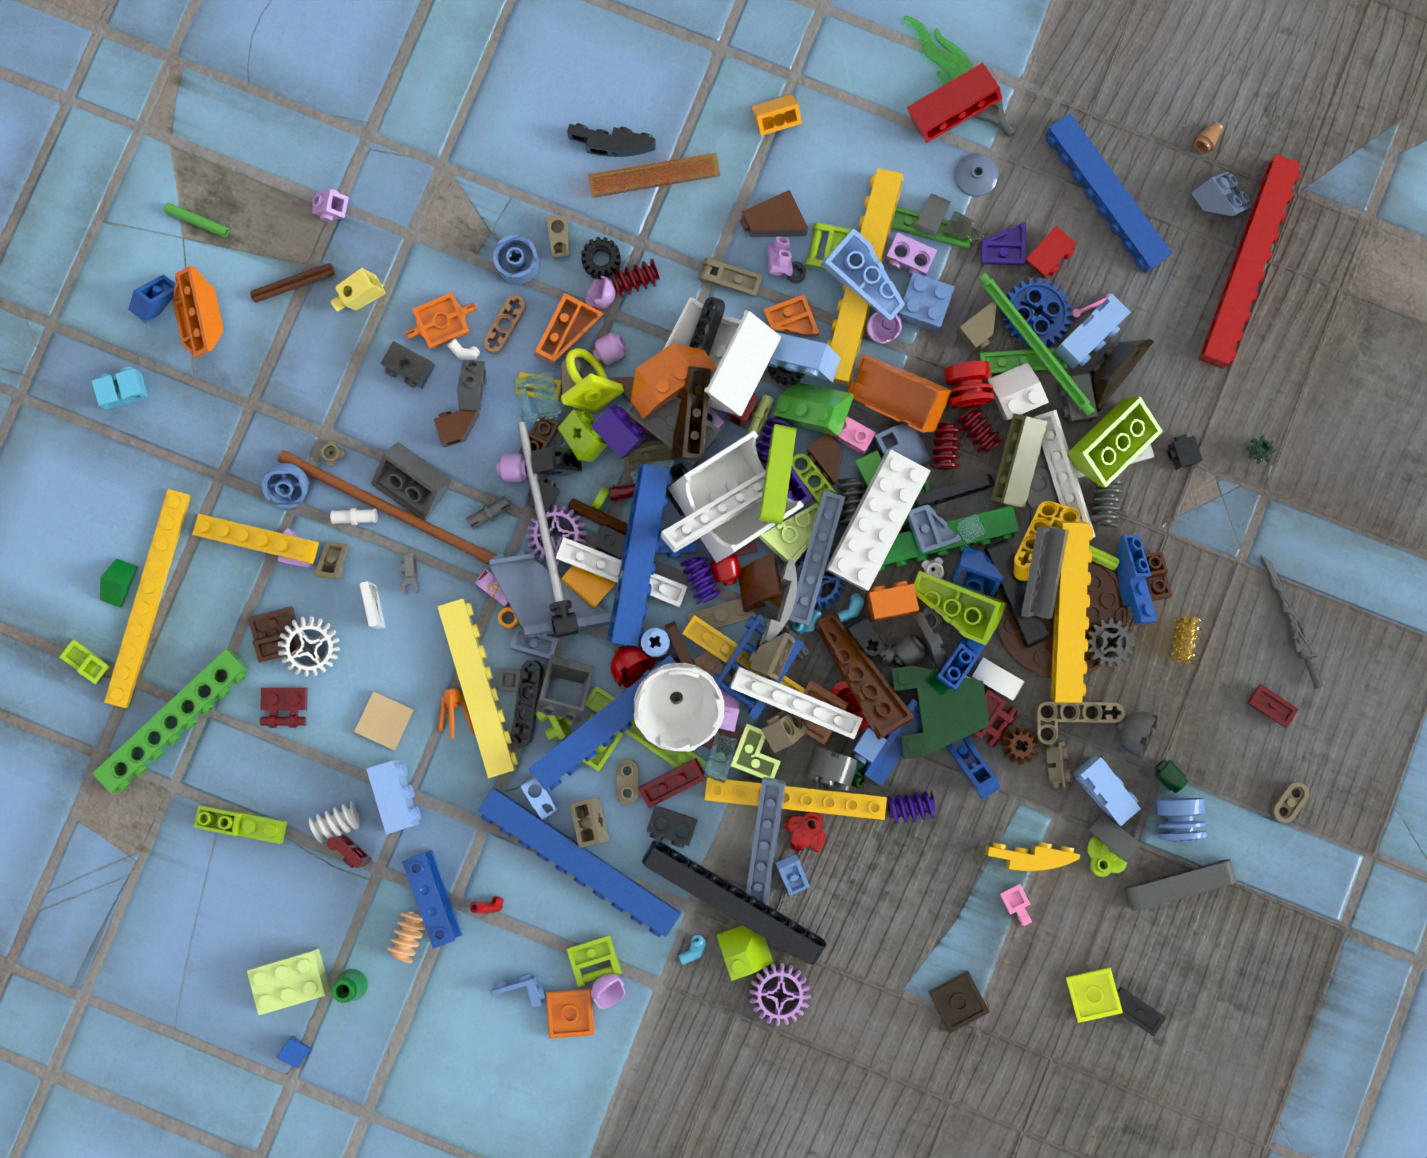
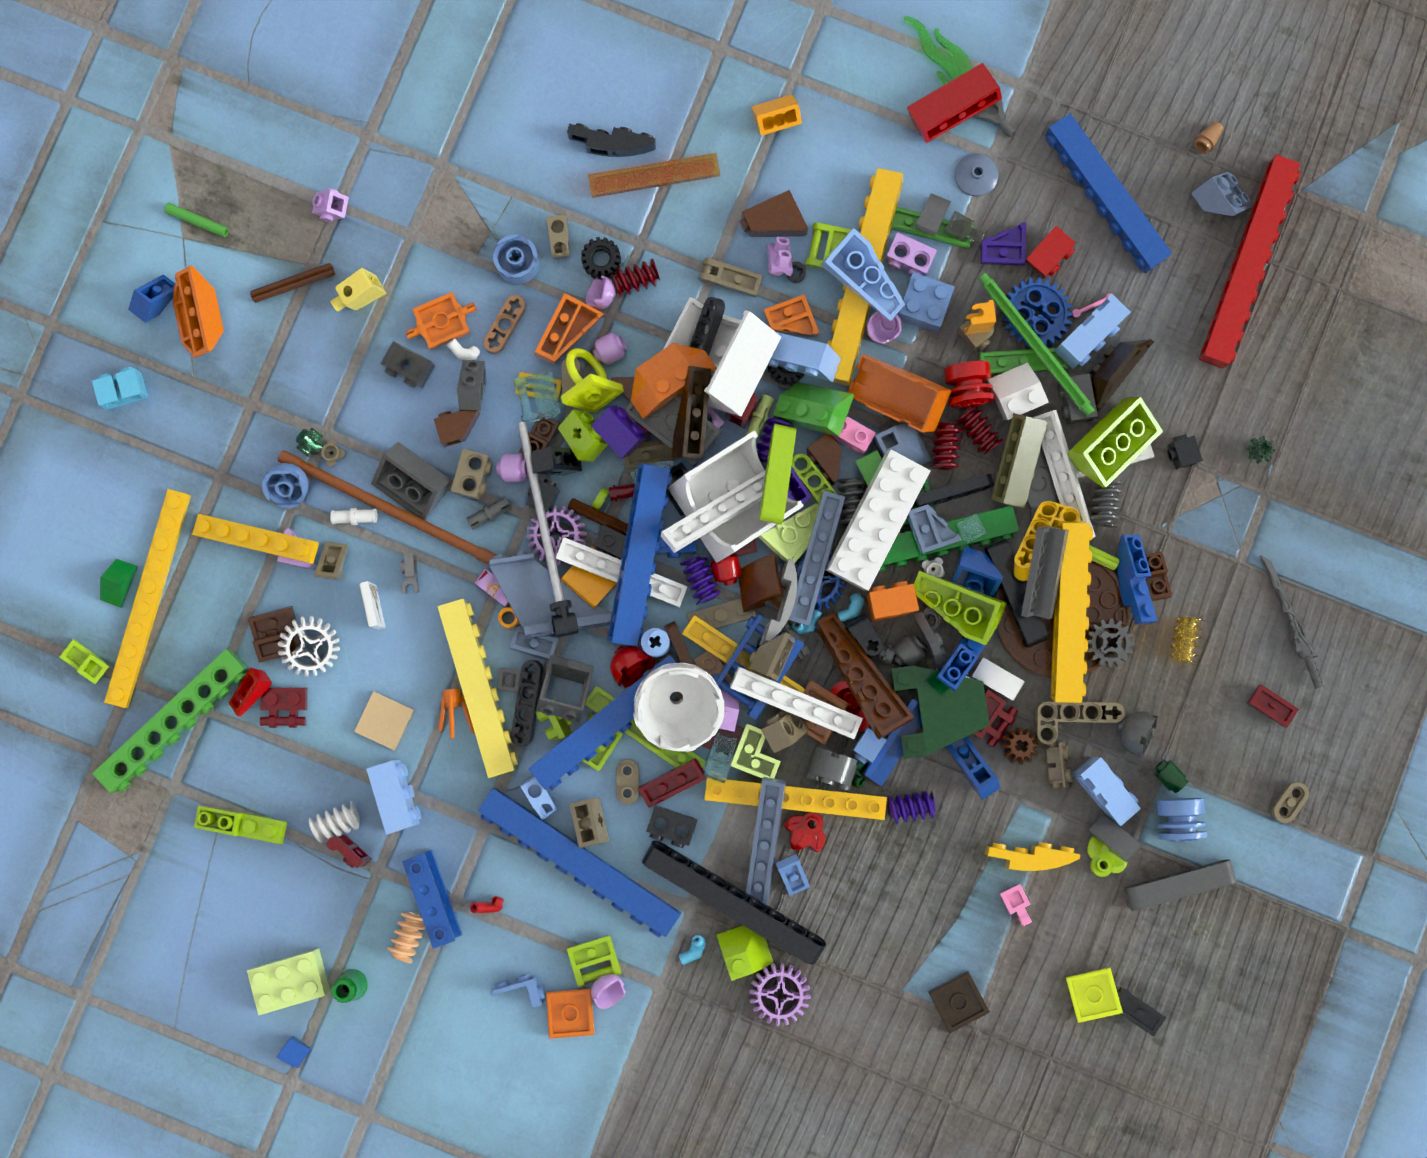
none -> red slope [228,668,272,717]
none -> clear green gear [296,428,324,456]
none -> dark tan brick [451,449,493,501]
none -> light orange hinge [964,300,996,335]

